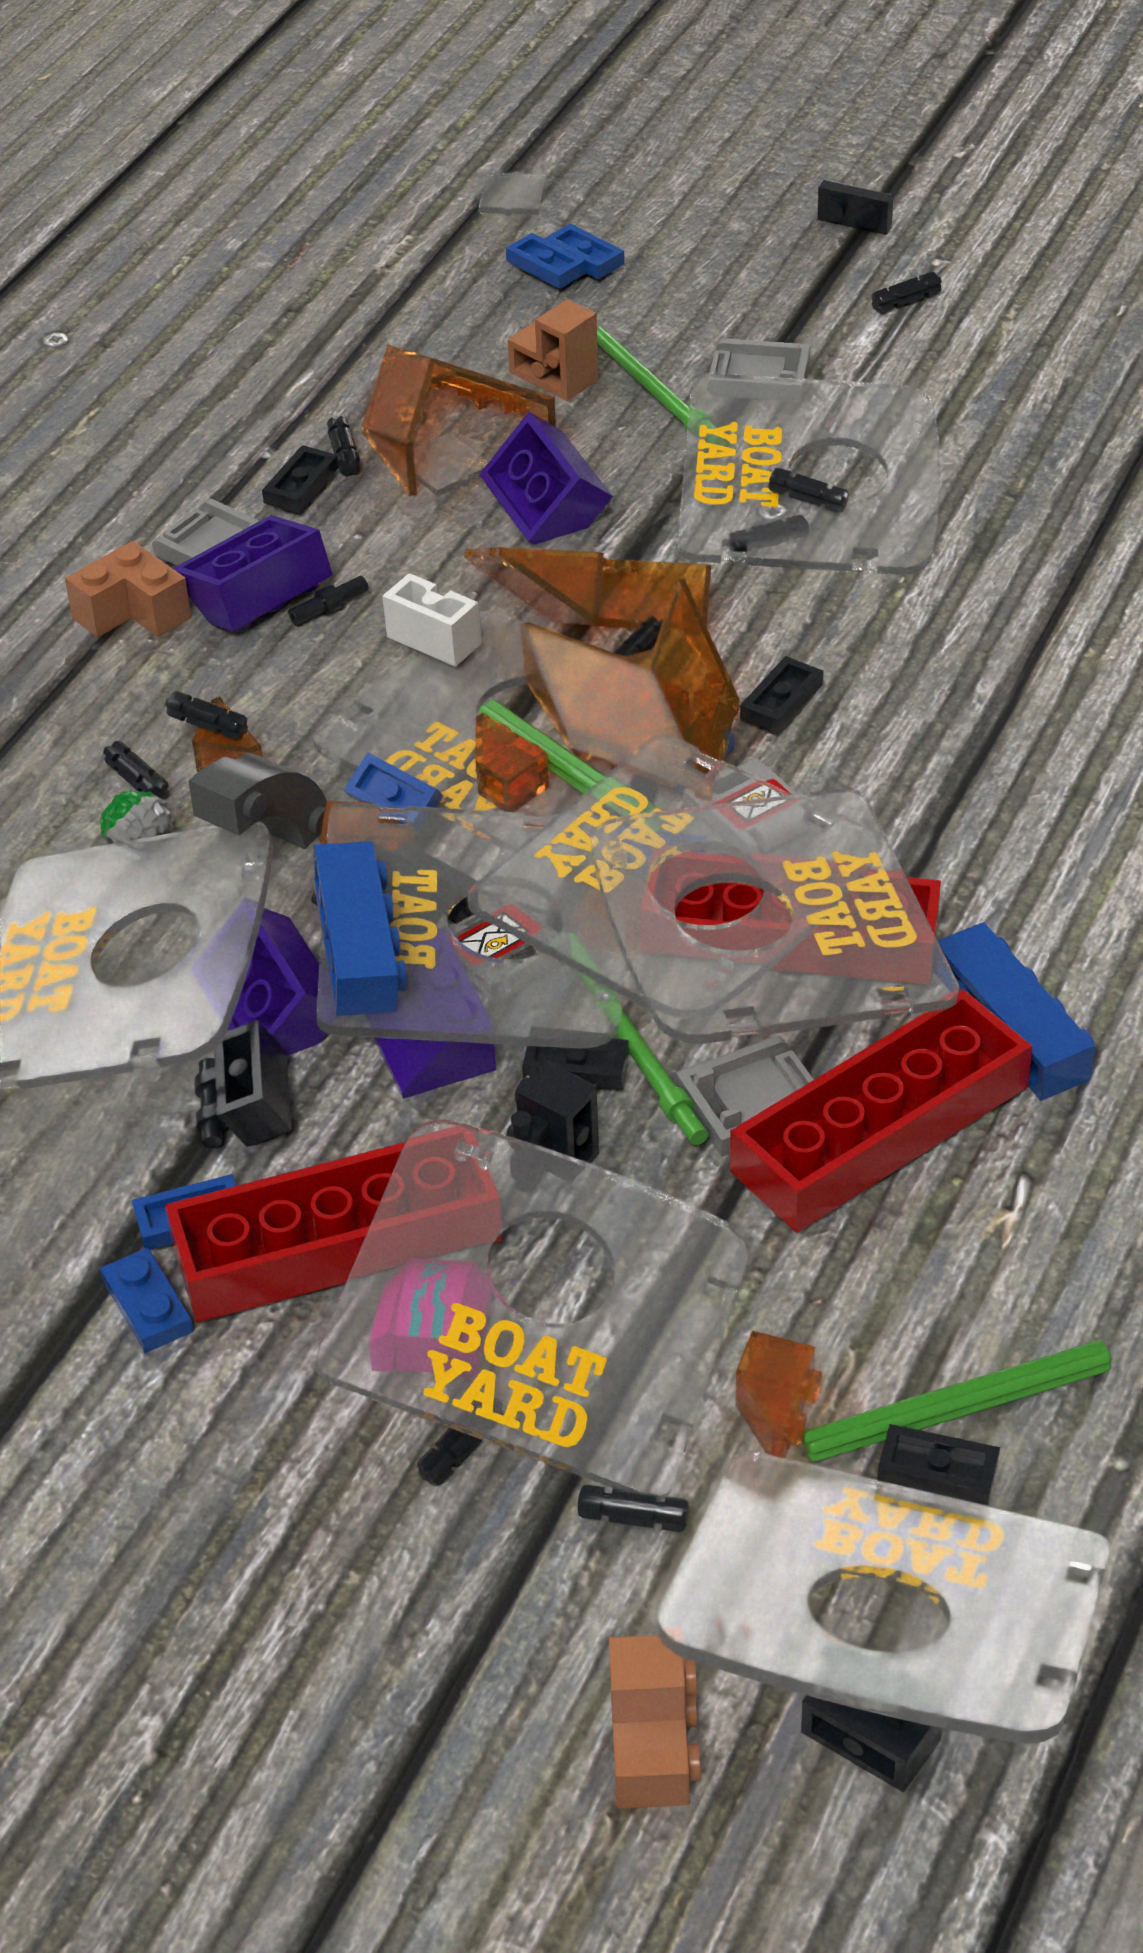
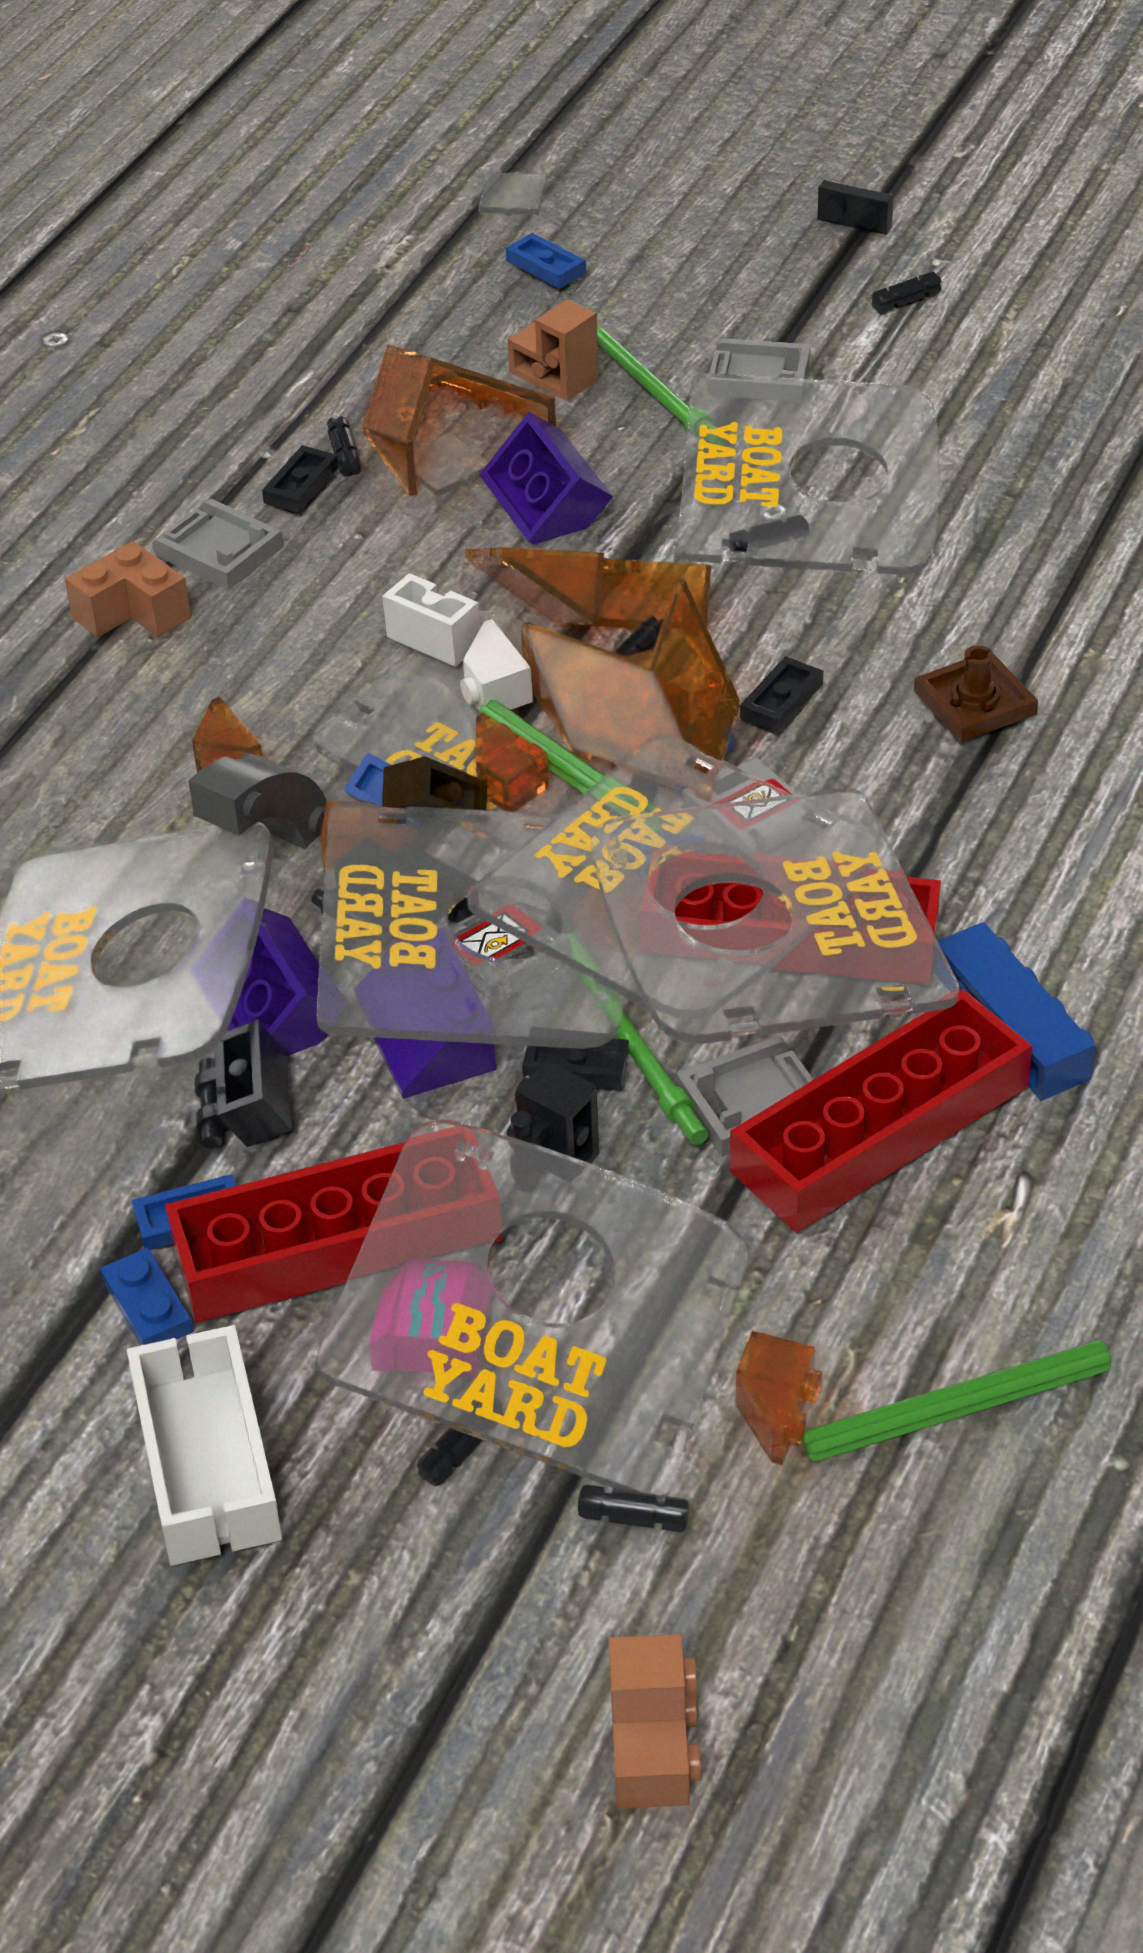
light grey piece [100,790,174,865] -> none
black axle [103,741,170,799] -> none
black axle [165,691,249,741] -> none
dark purple slope [172,515,333,631] -> none
black bar [288,575,369,625] -> none
blue brick [314,841,407,1016] -> none
blue plate [544,223,624,279] -> none
clear door [656,1451,1110,1744] -> none
black axle [768,468,849,513] -> none
black brick [801,1643,944,1793] -> none
black plate [877,1424,1000,1505] -> none
none -> white piece [126,1325,282,1566]
none -> dark brown slope [382,756,487,827]
none -> white slope [460,619,533,710]
none -> reddish brown plate [914,645,1038,743]

